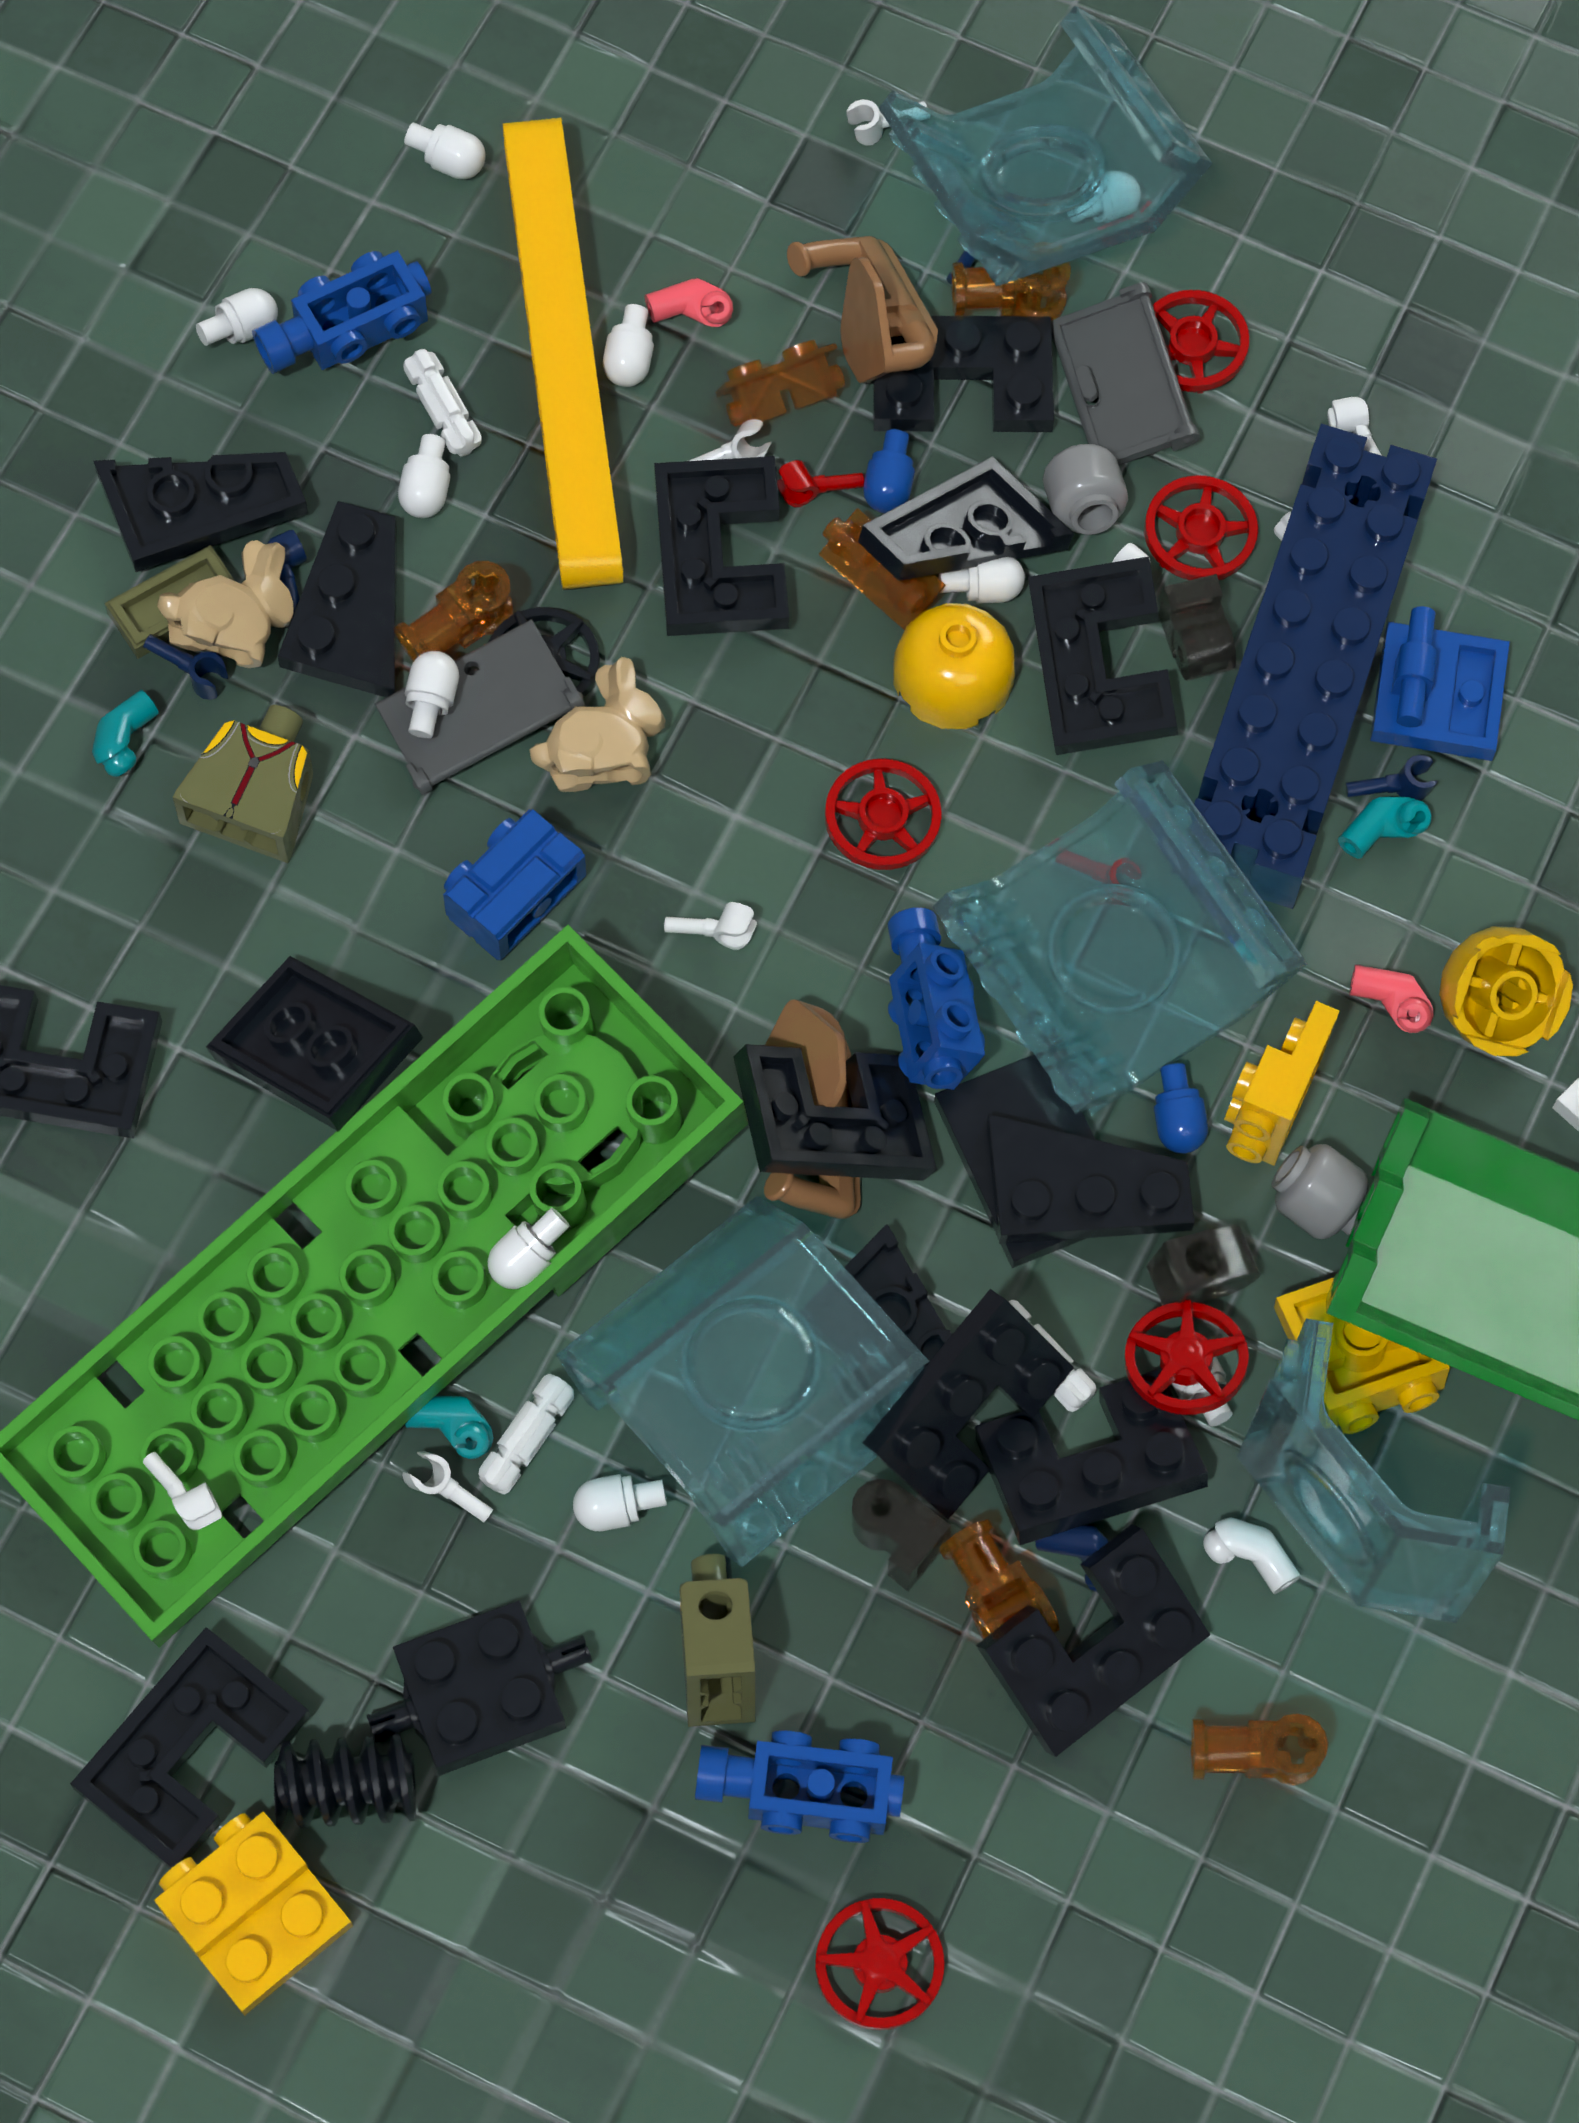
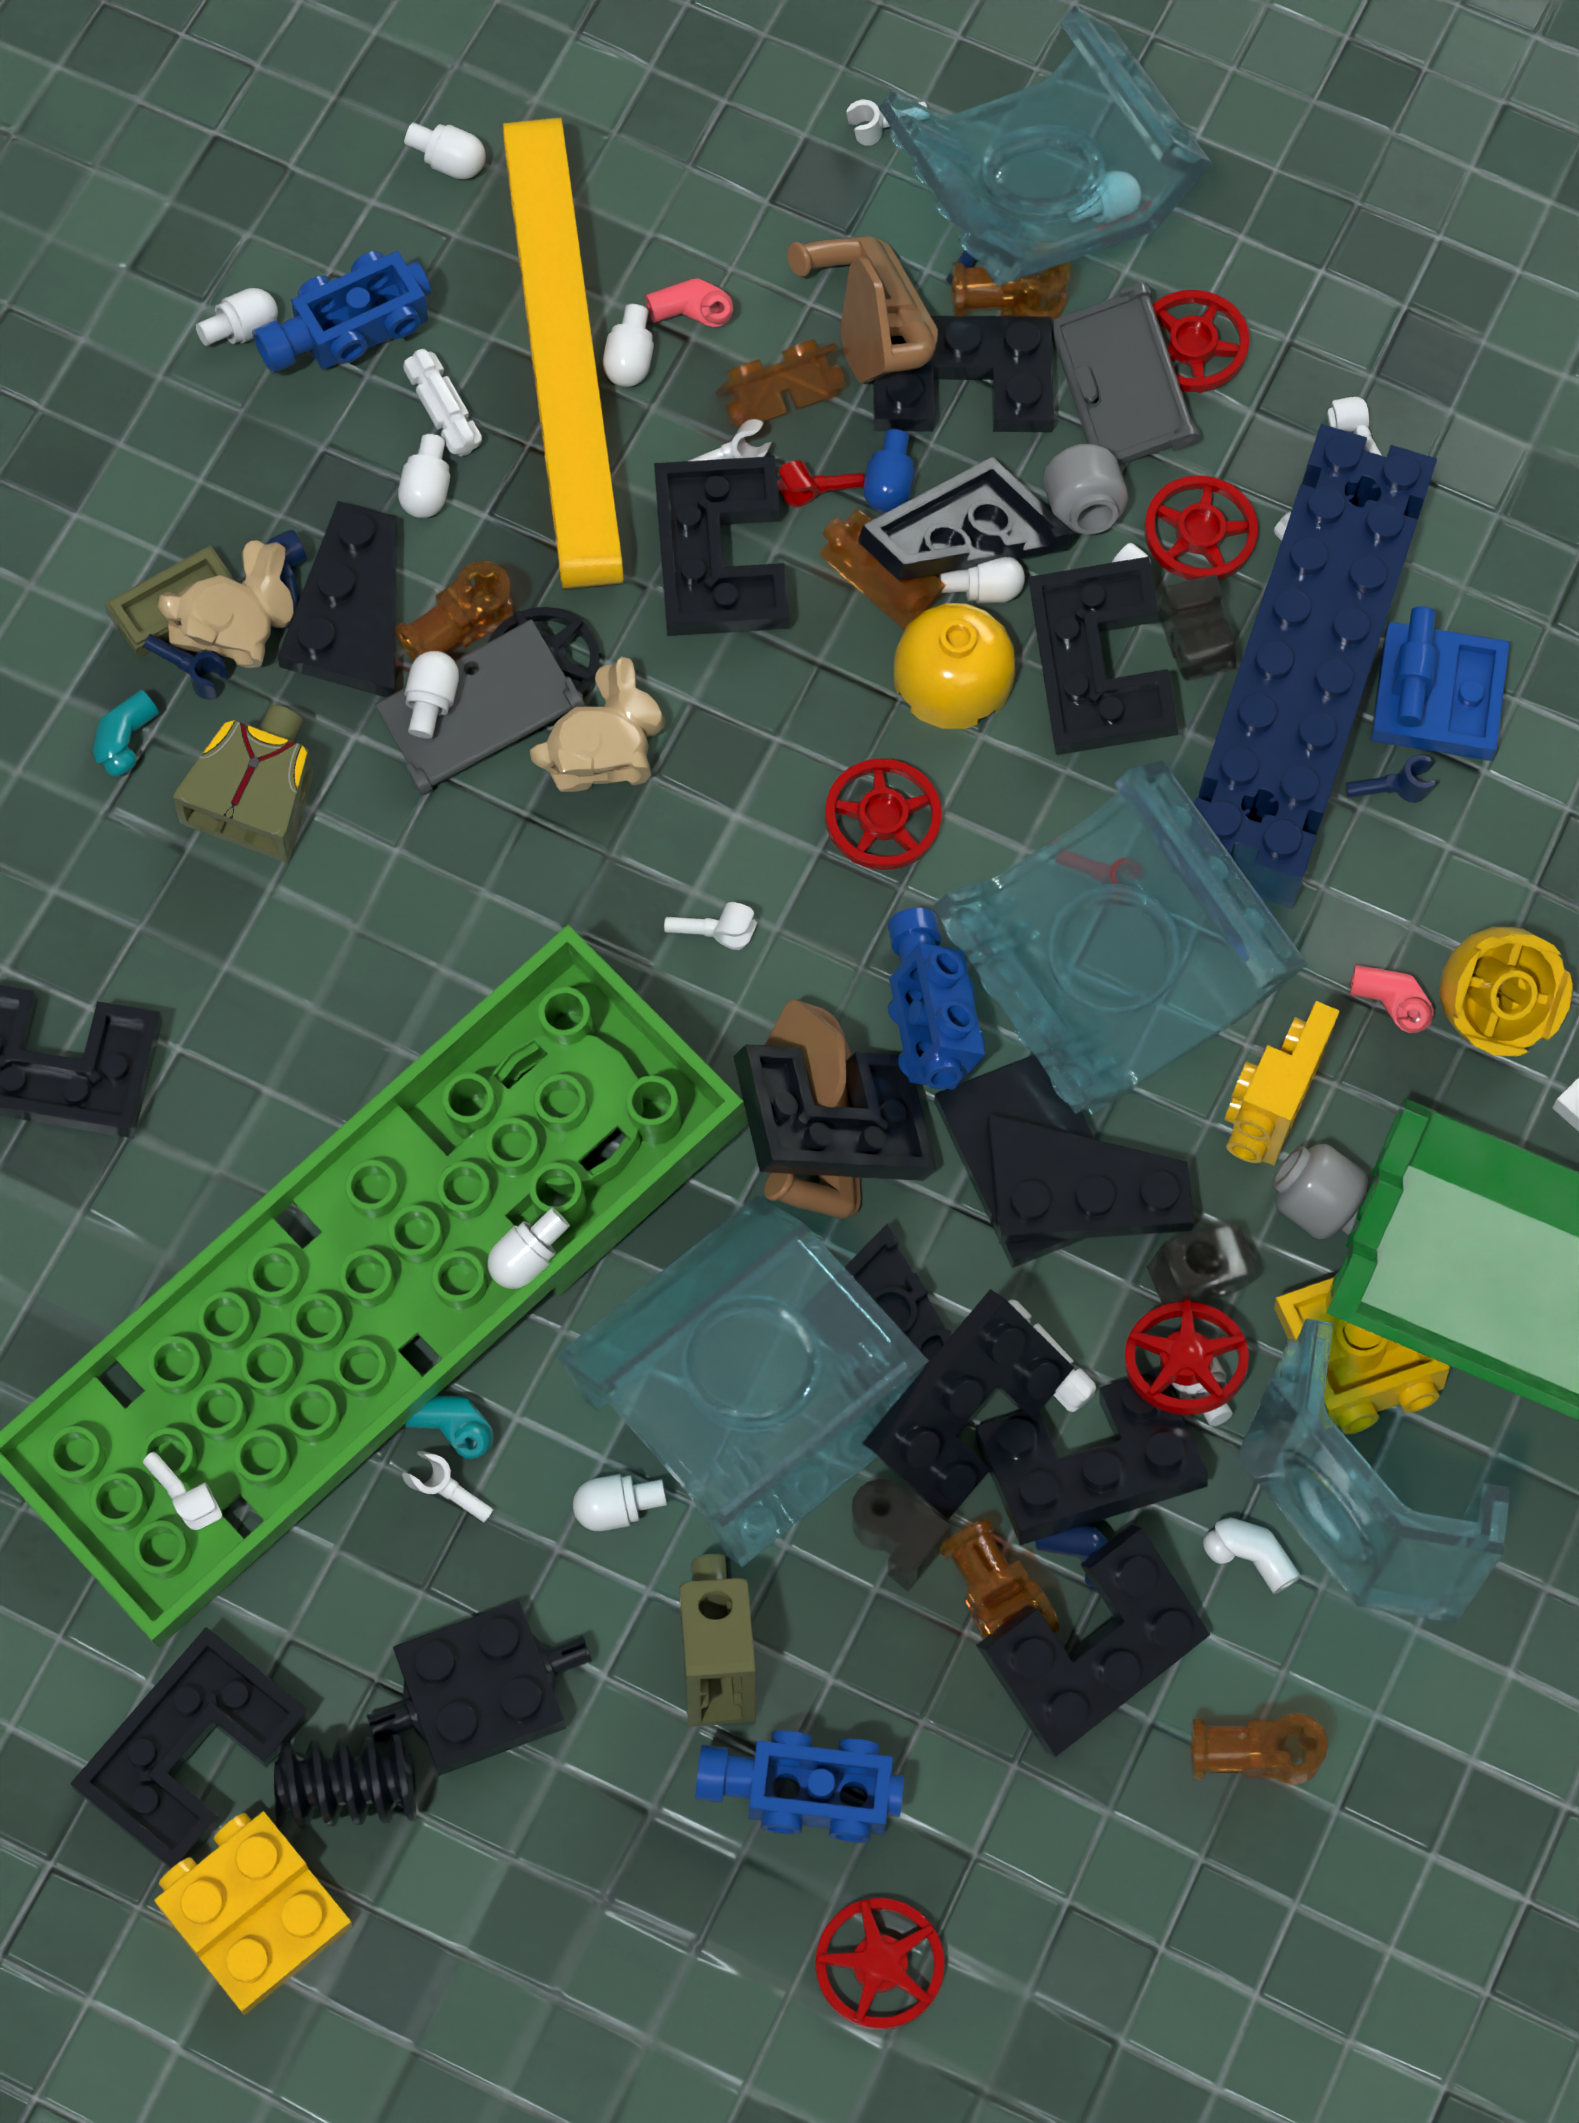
black wing [93,452,308,572] -> none
black tile [206,956,423,1132] -> none
blue brick [443,809,586,961] -> none
white axle [478,1374,574,1495] -> none
blue cylinder [1153,1063,1208,1154] -> none
teal arm [1338,797,1432,859] -> none

